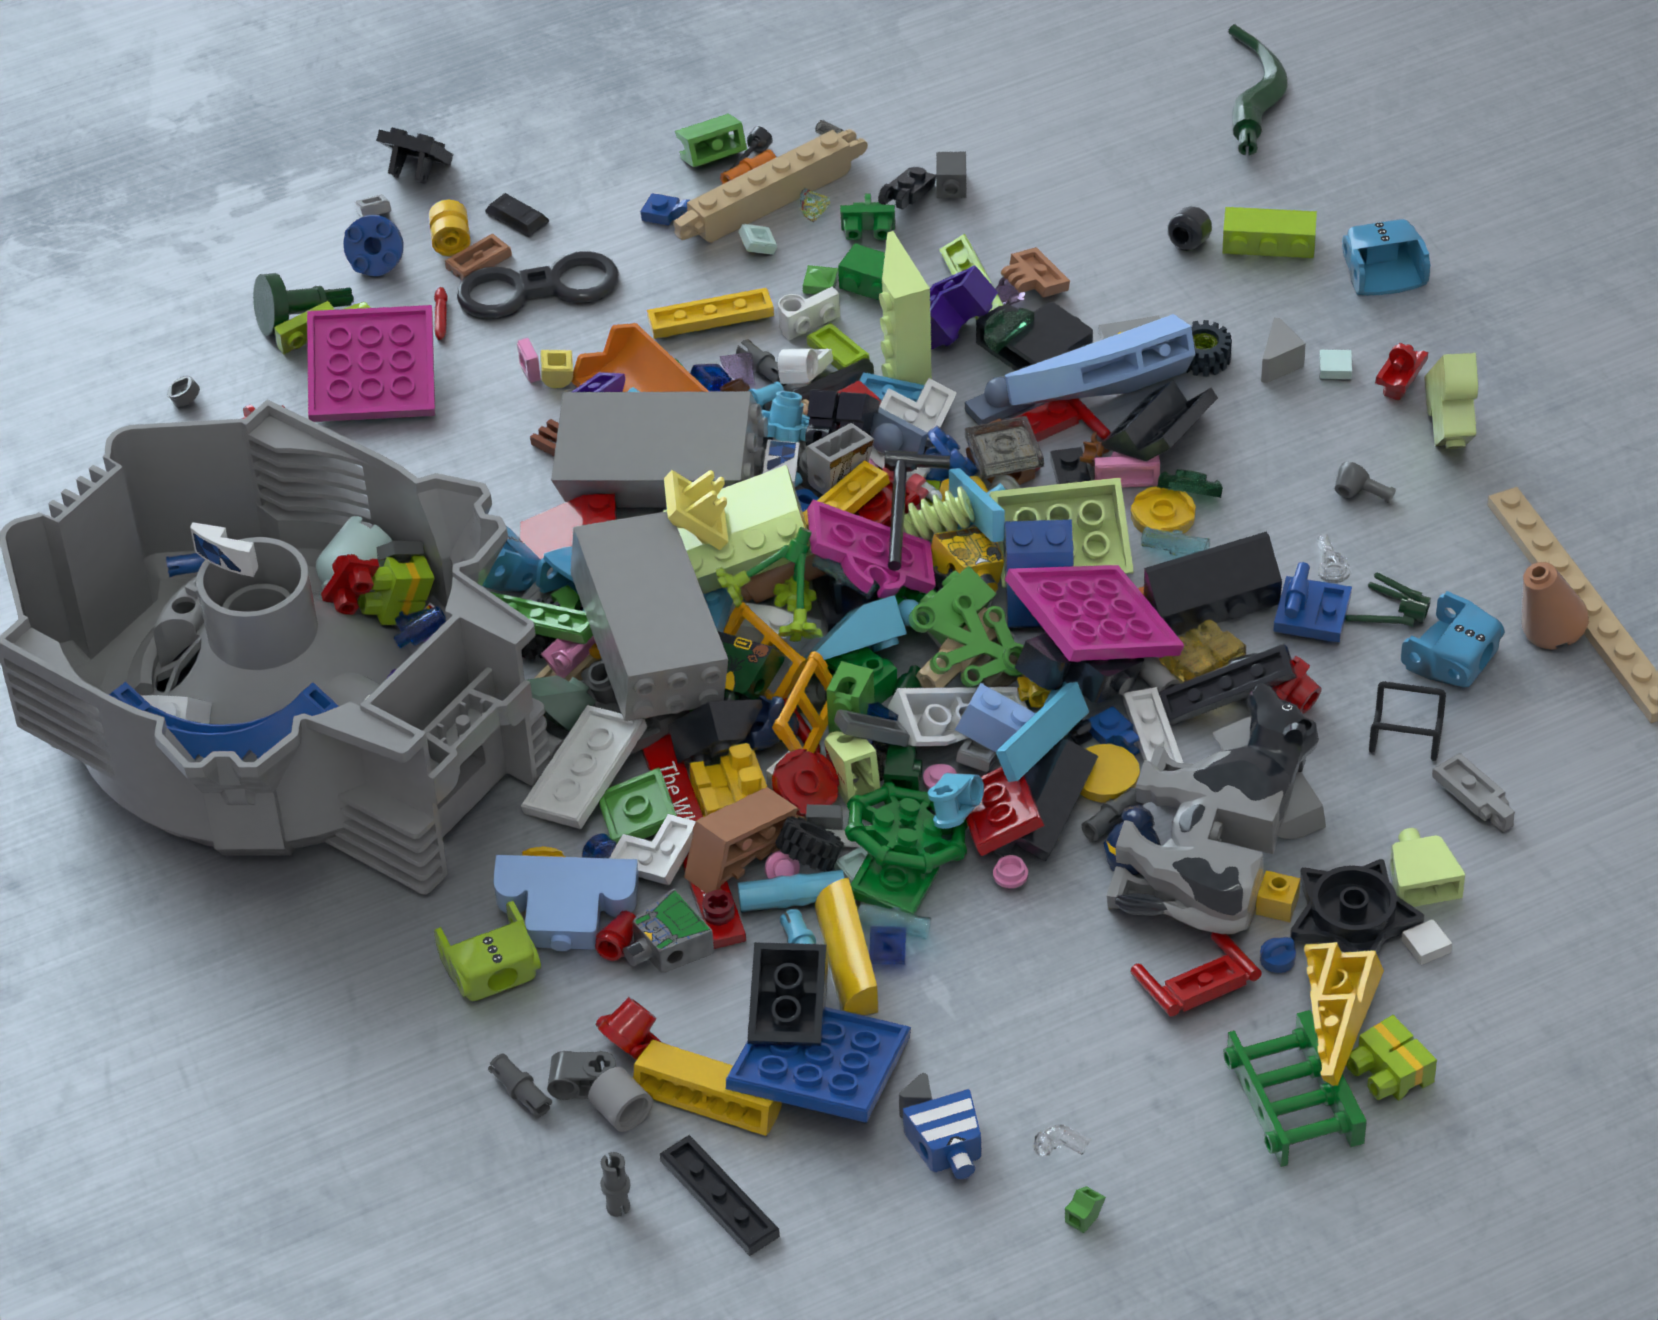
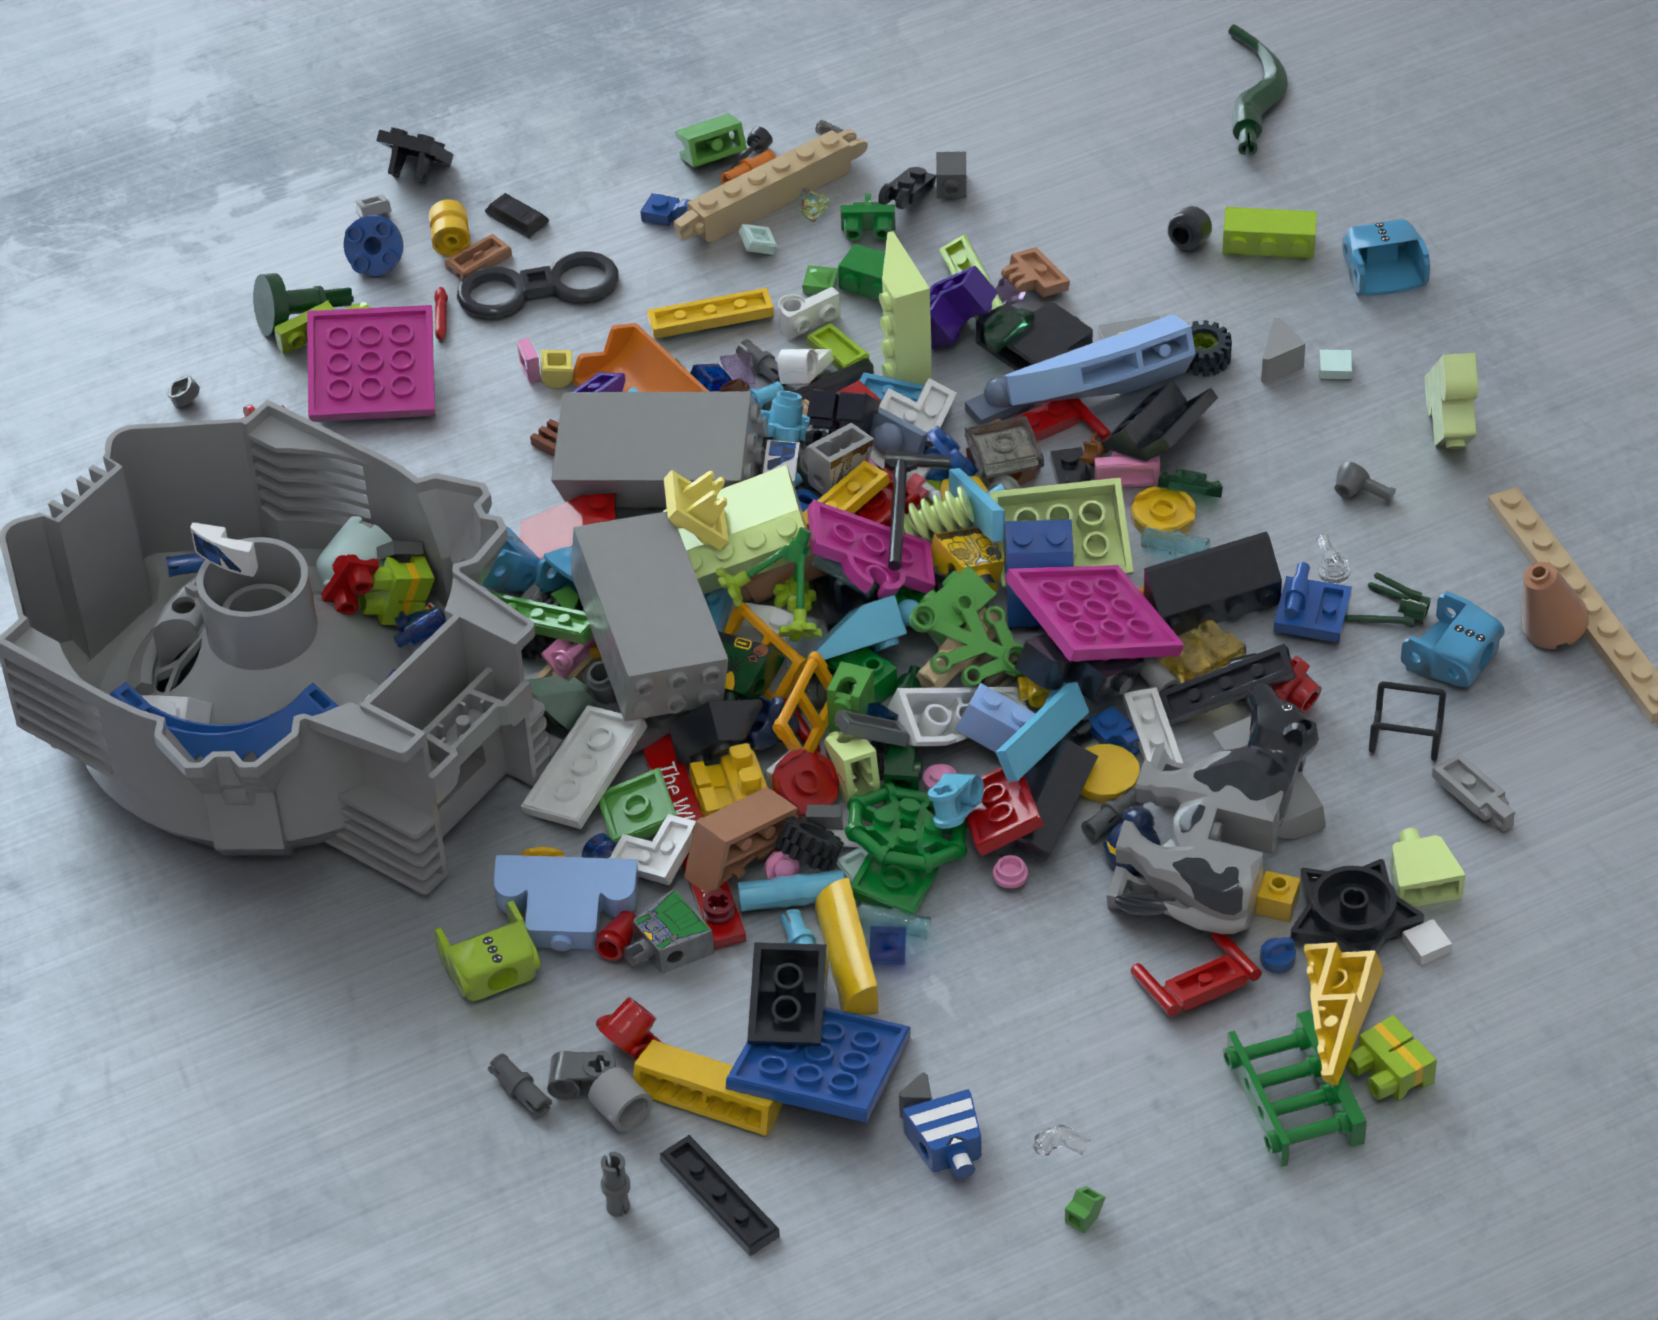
light grey tile [956,738,998,772] -> none
red hips [1375,343,1429,400] -> none

